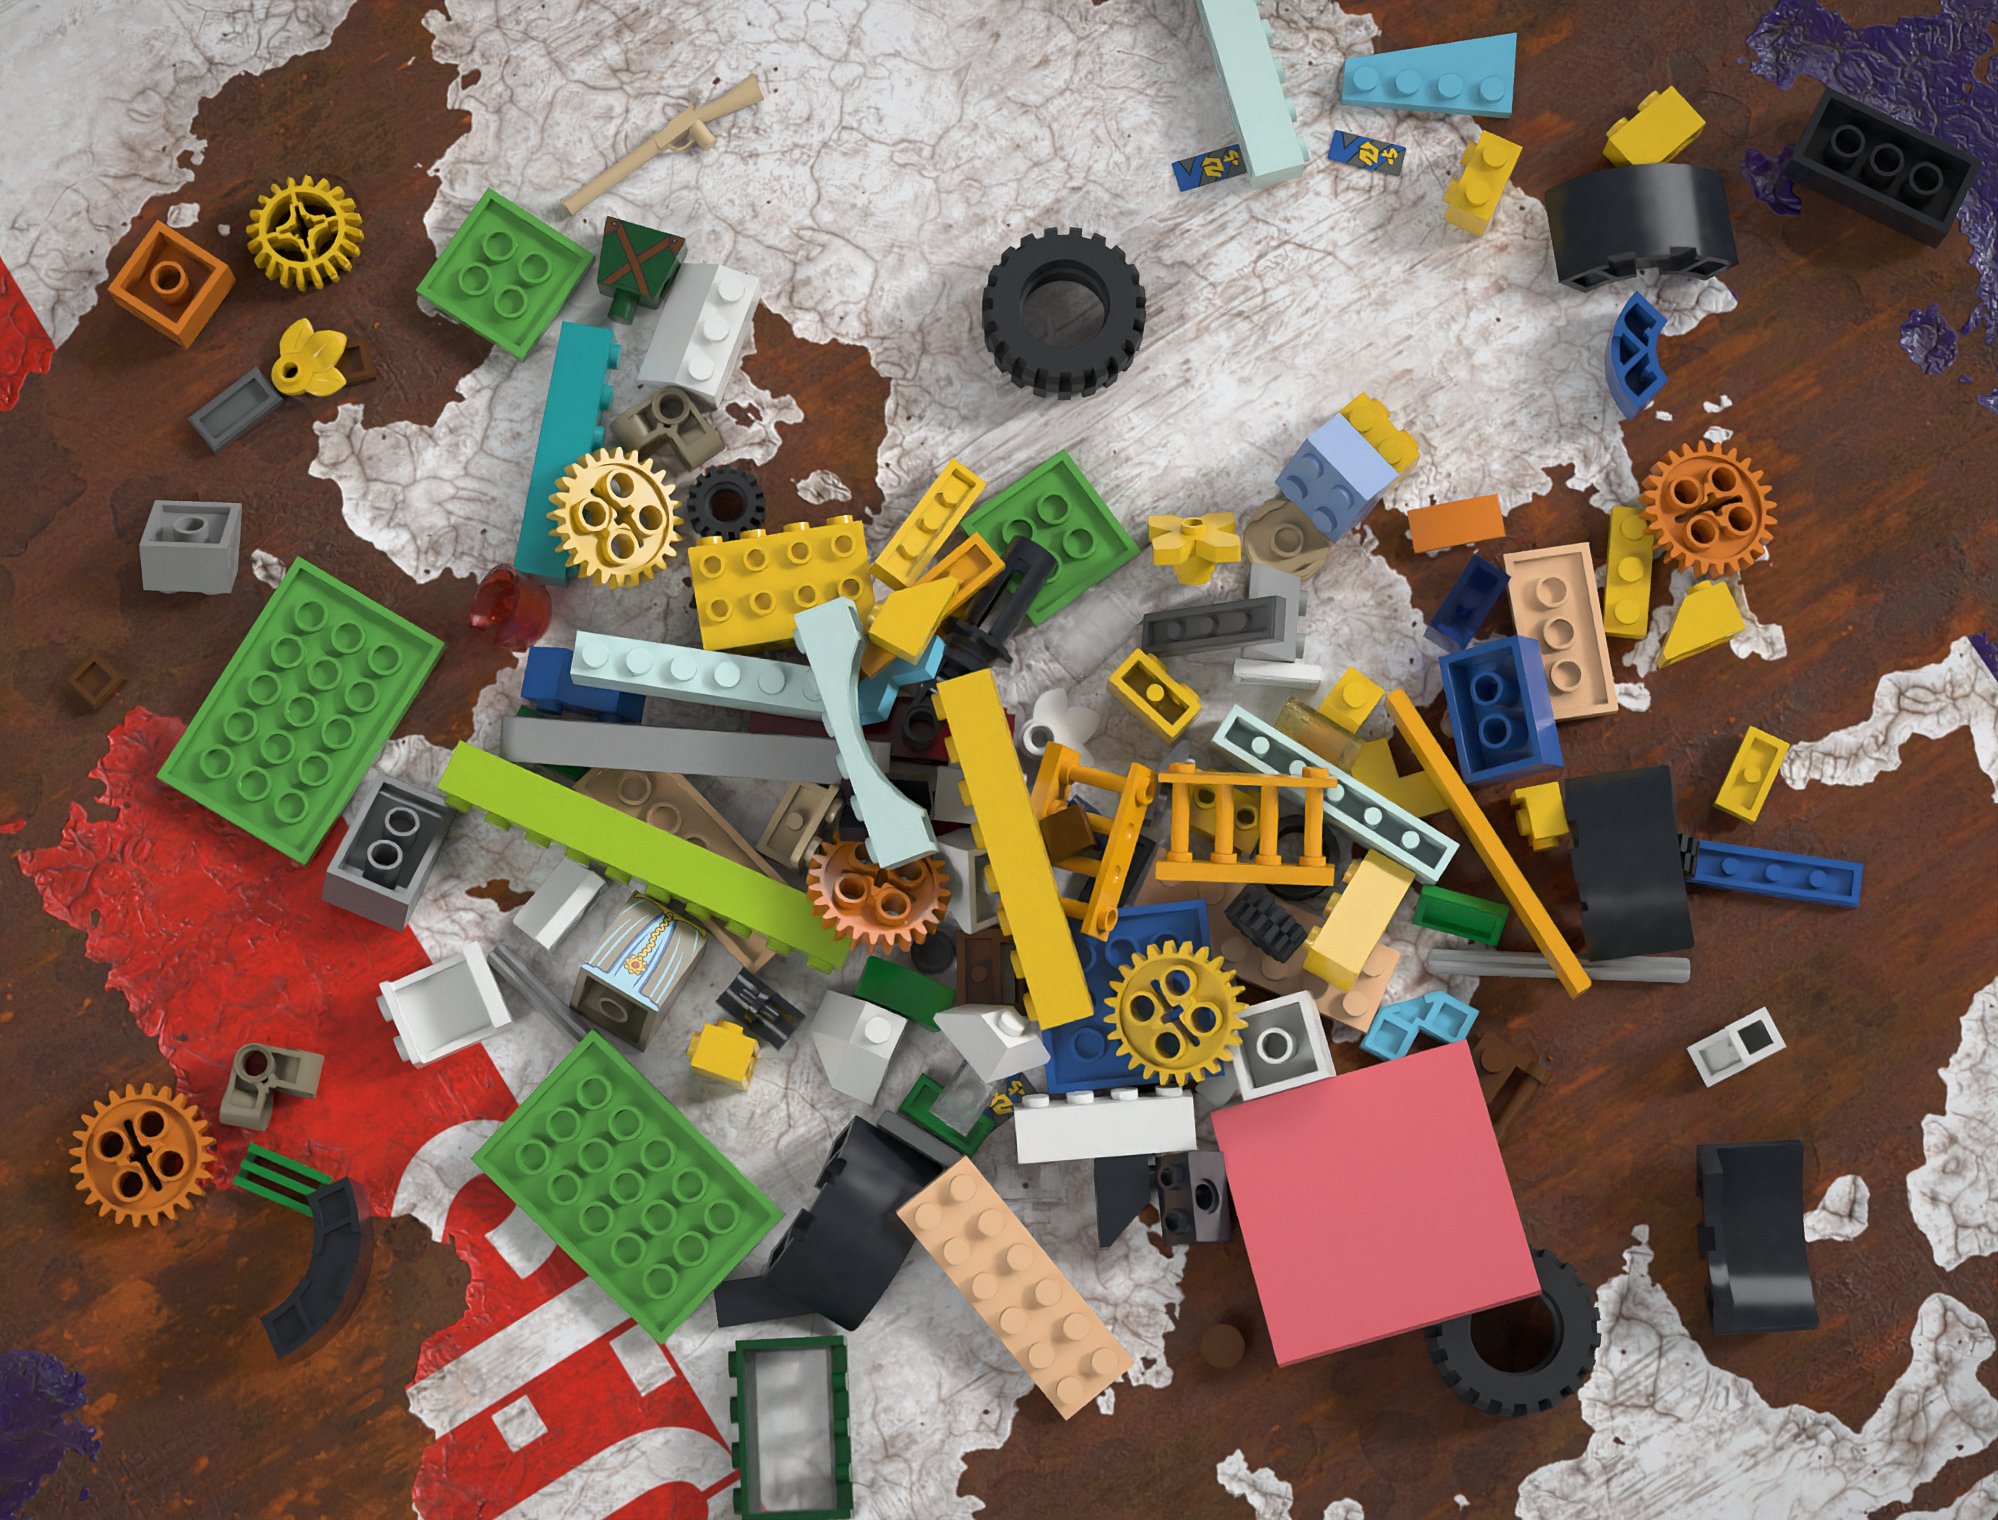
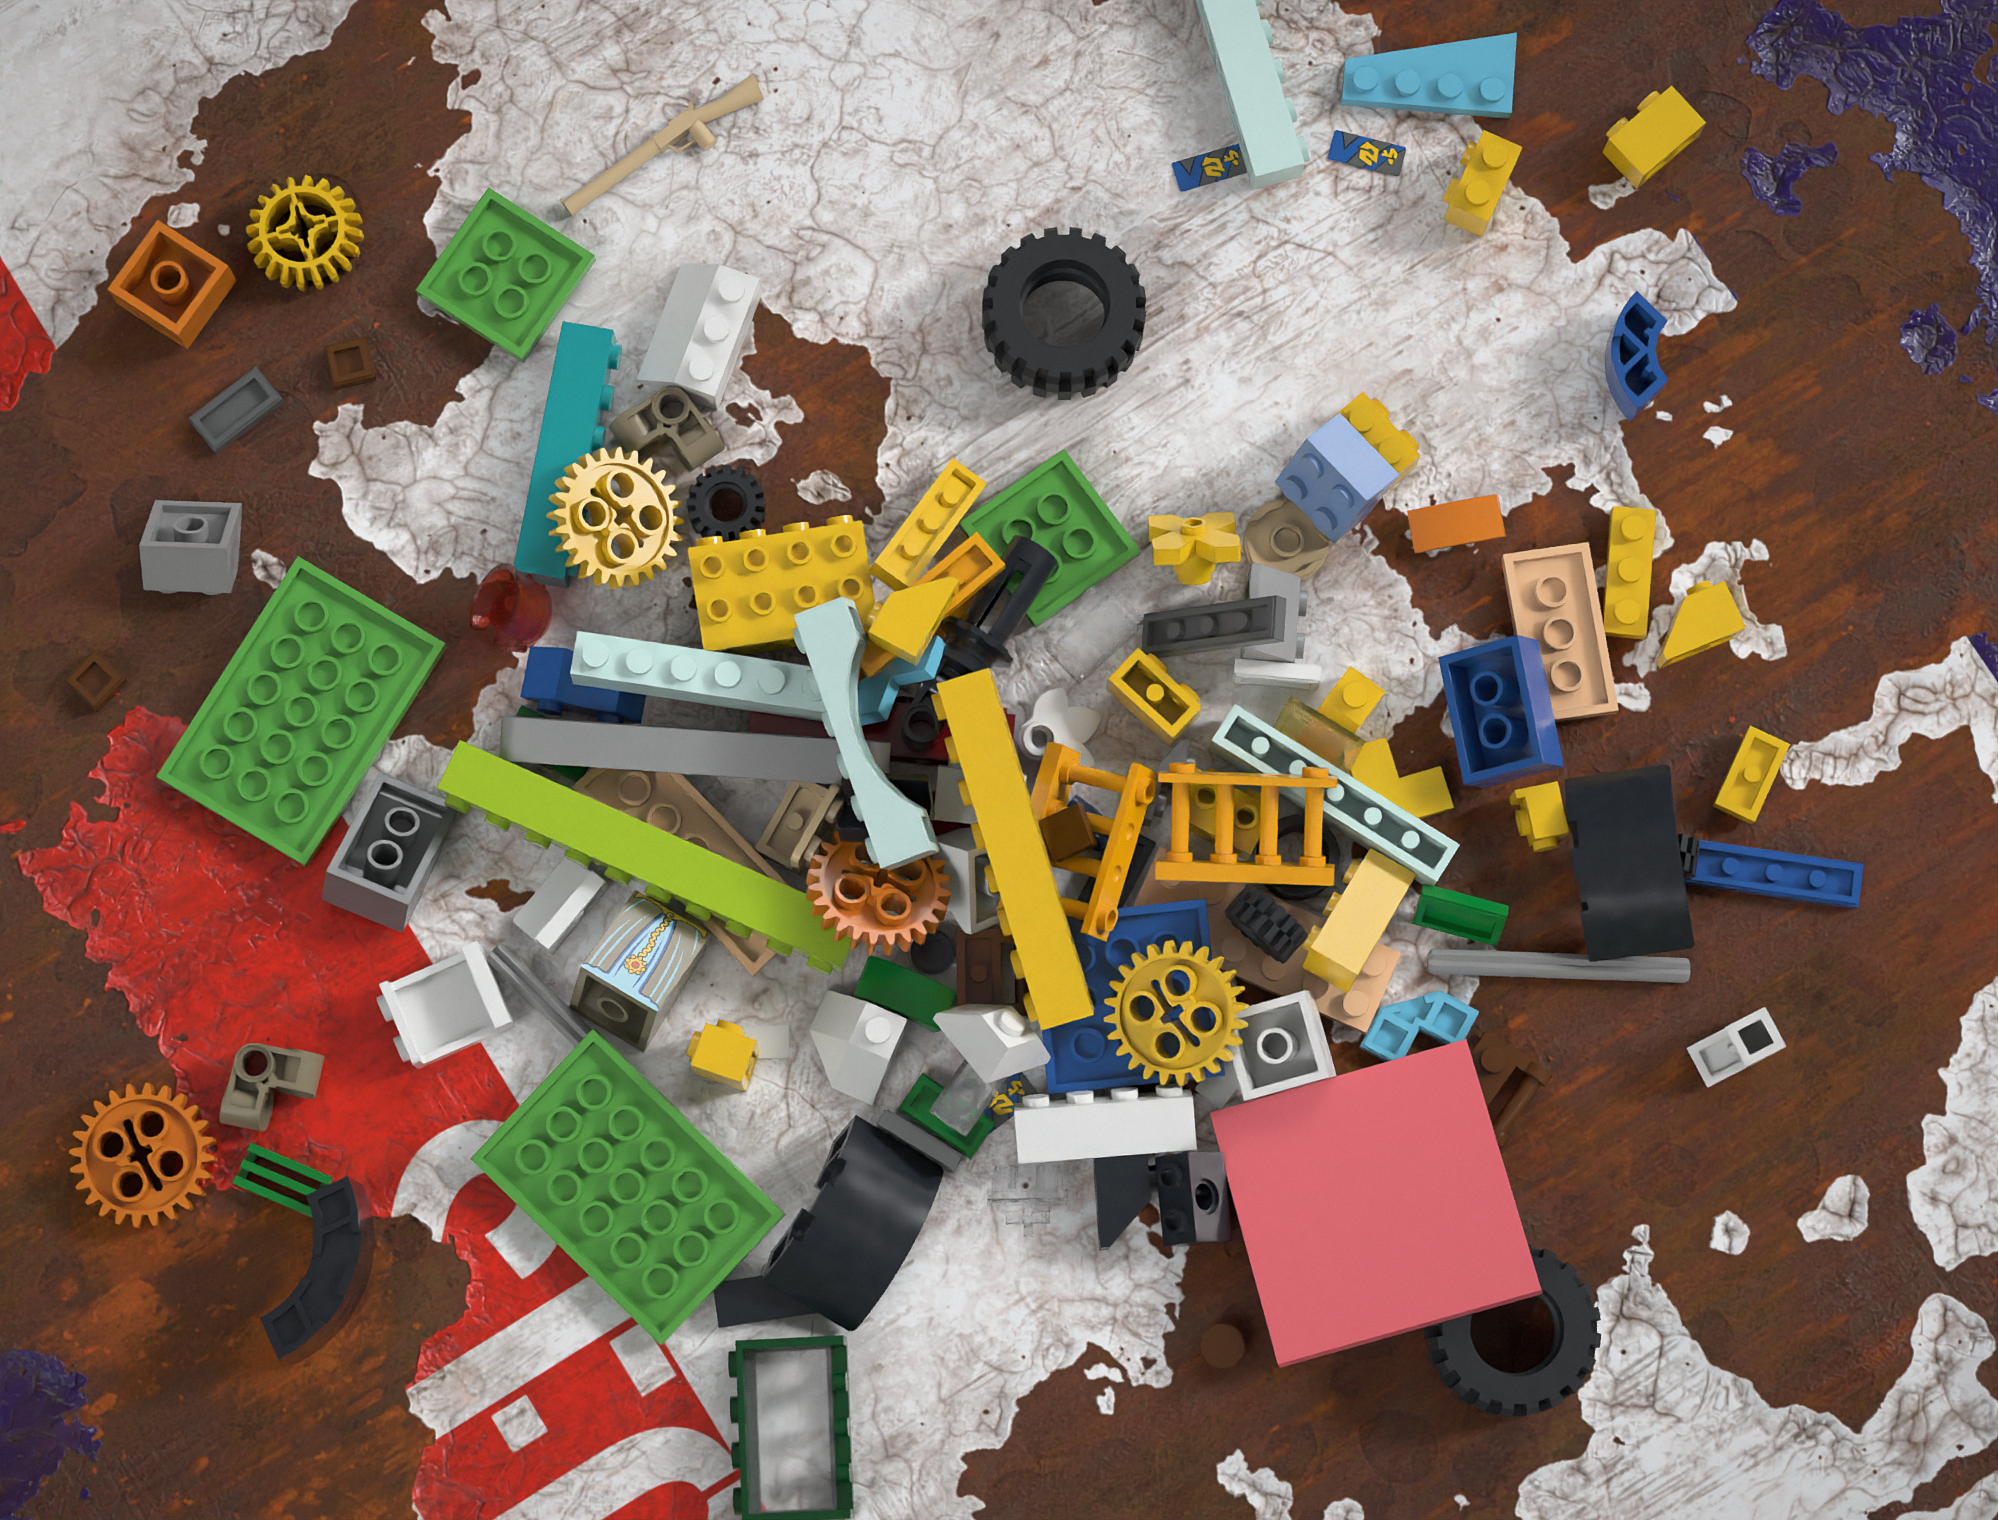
yellow plate [271,318,347,397] -> none
dark green torso [597,216,688,325] -> none
black hips [716,967,806,1052] -> none
light nougat plate [896,1154,1136,1421] -> none
light orange tile [1383,688,1592,1000] -> none
clear blue brick [1423,553,1511,654] -> none
black panel [1544,163,1739,293] -> none
orange gear [1638,440,1777,581] -> none
black panel [1695,1140,1819,1335] -> none
black brick [1781,86,1983,249] -> none

